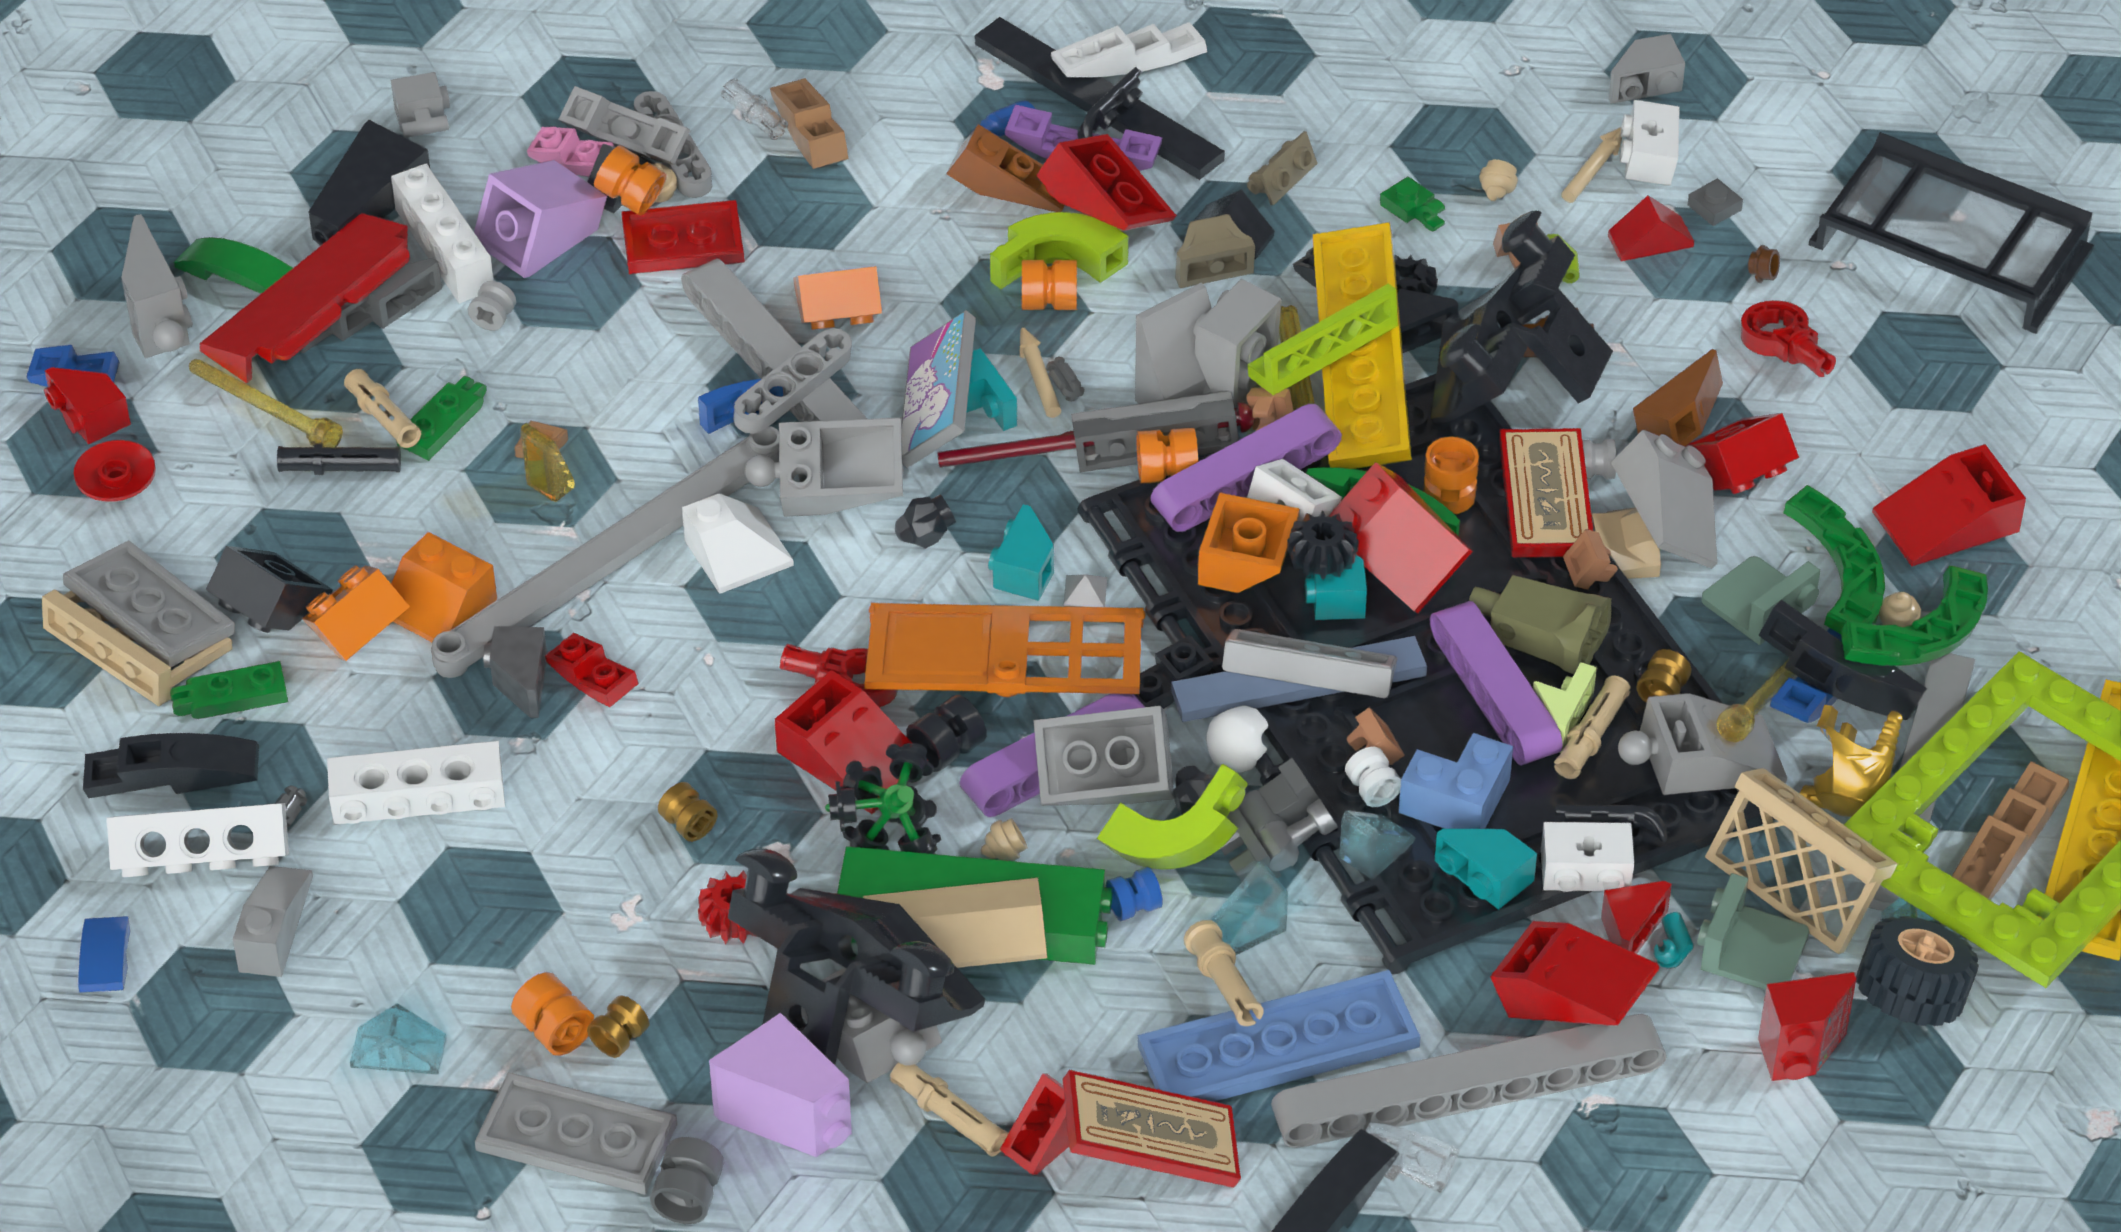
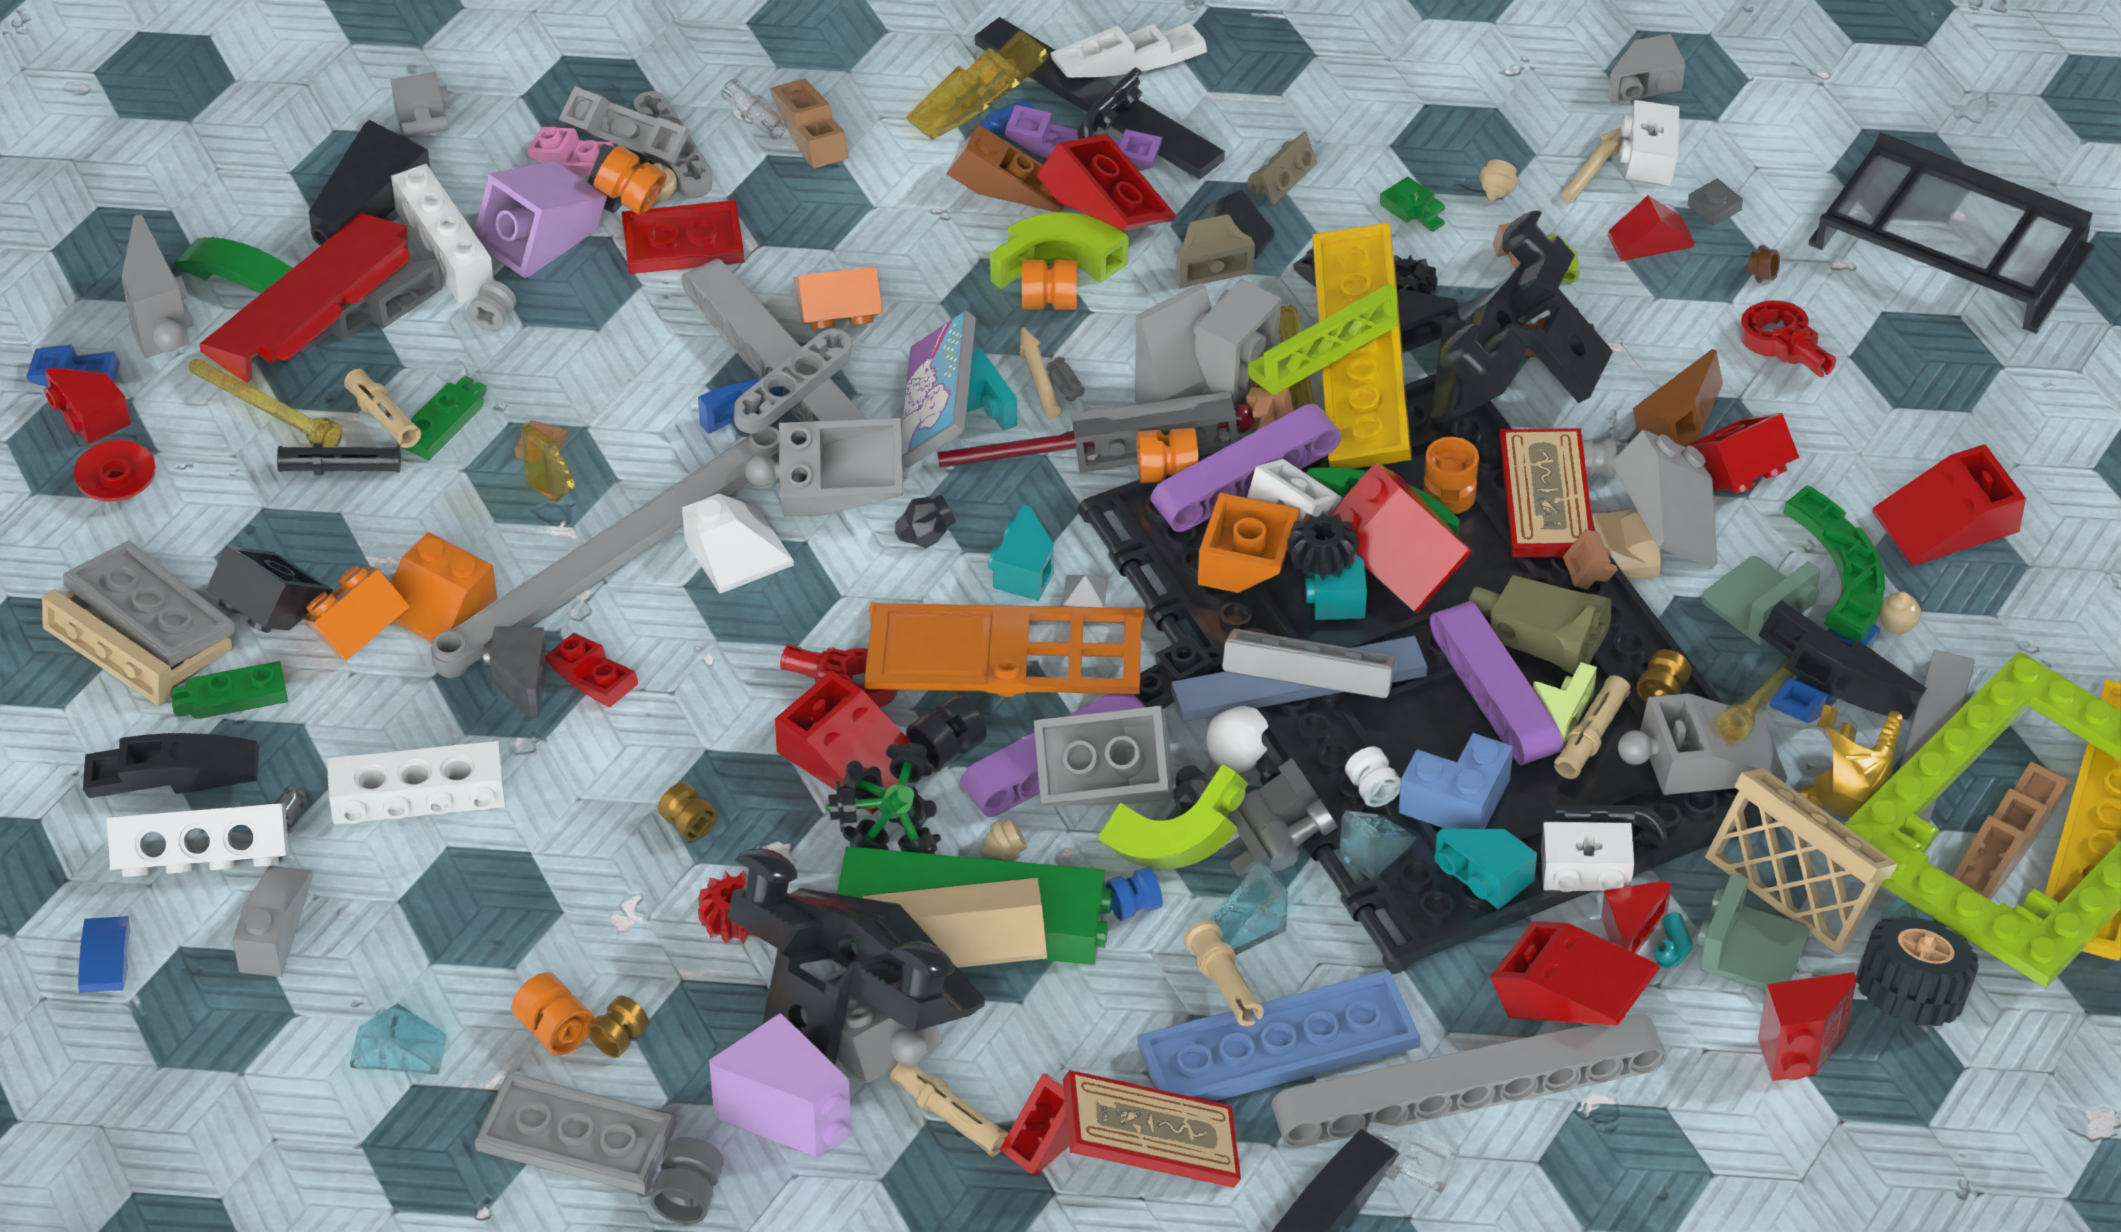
nougat tile [1347,708,1405,765] -> none
green tile [1841,565,1988,666] -> none
none -> clear yellow slope [906,30,1049,140]

